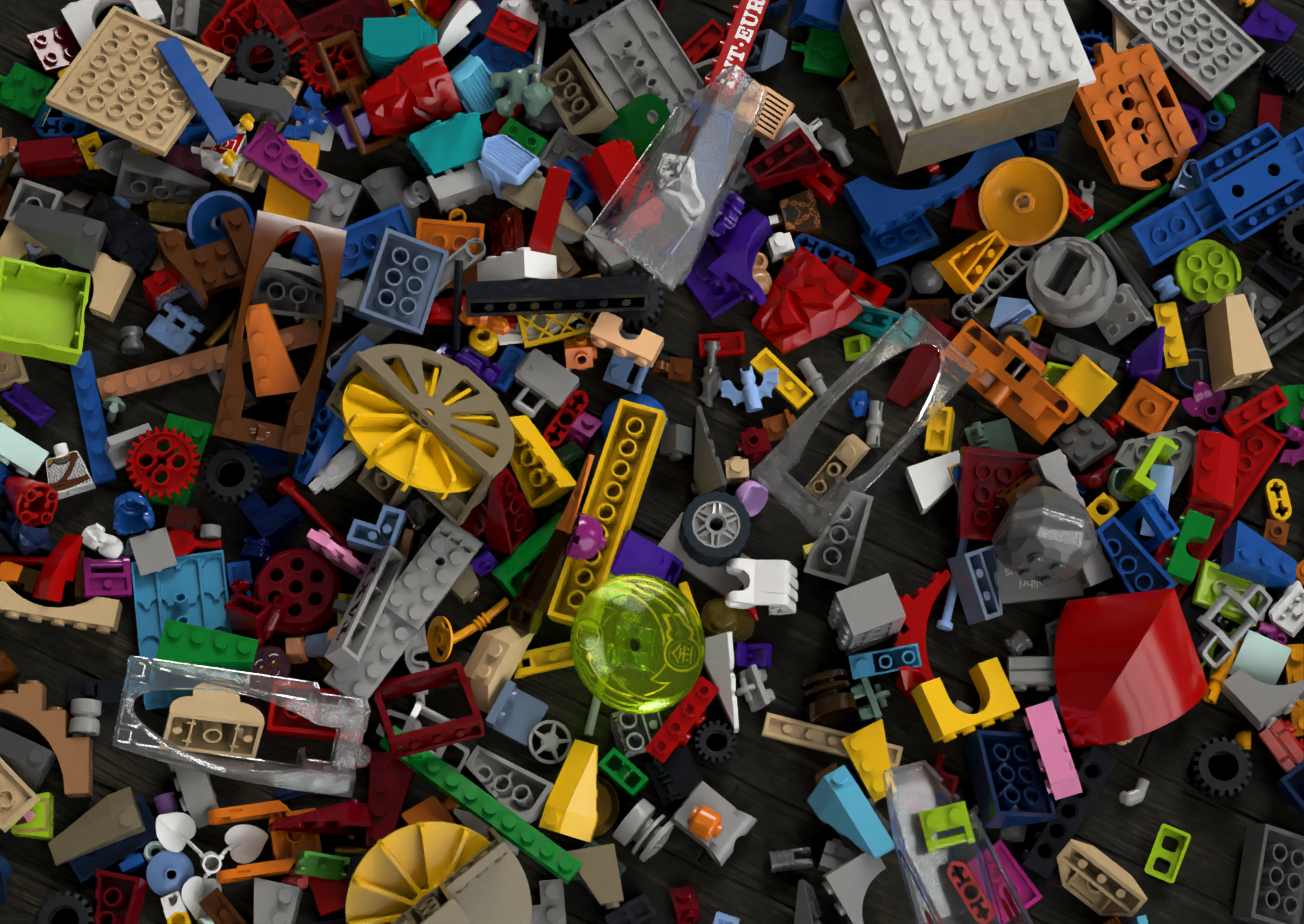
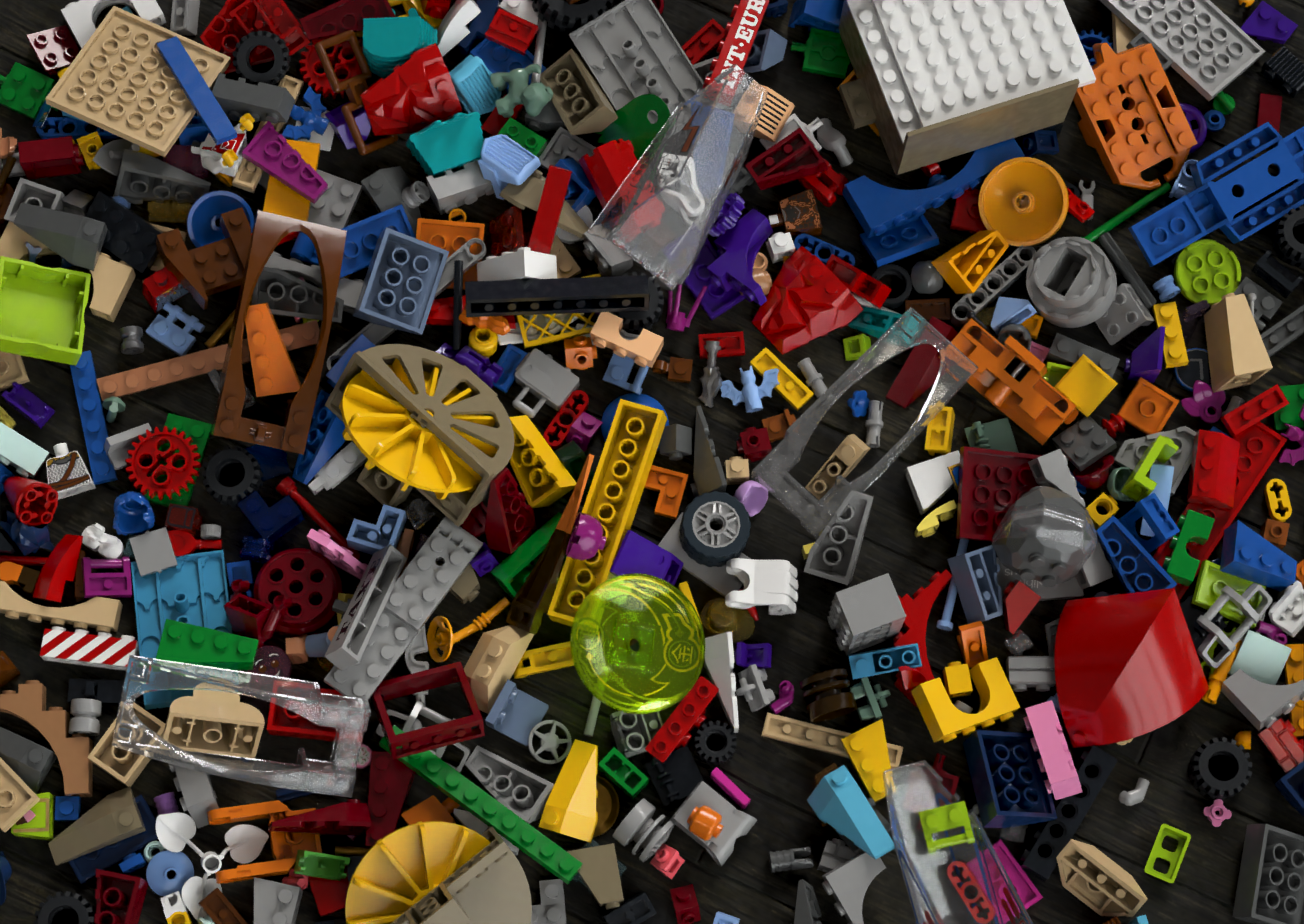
reddish brown plate [995,473,1043,506] -> none
none -> brick [40,626,139,672]
none -> blue plate [55,796,81,821]
none -> tan brick [87,700,166,787]
none -> orange plate [644,465,689,519]
none -> coral bracket [650,843,685,880]
none -> magenta plant [666,283,707,332]
none -> dark pink tile [710,767,751,809]
none -> magenta arm [769,680,794,714]
none -> light yellow slope [914,500,957,538]
none -> yellow brick [942,661,973,698]
none -> orange slope [957,621,989,669]
none -> red slope [1002,579,1041,634]
none -> bright pink plate [1203,799,1232,827]

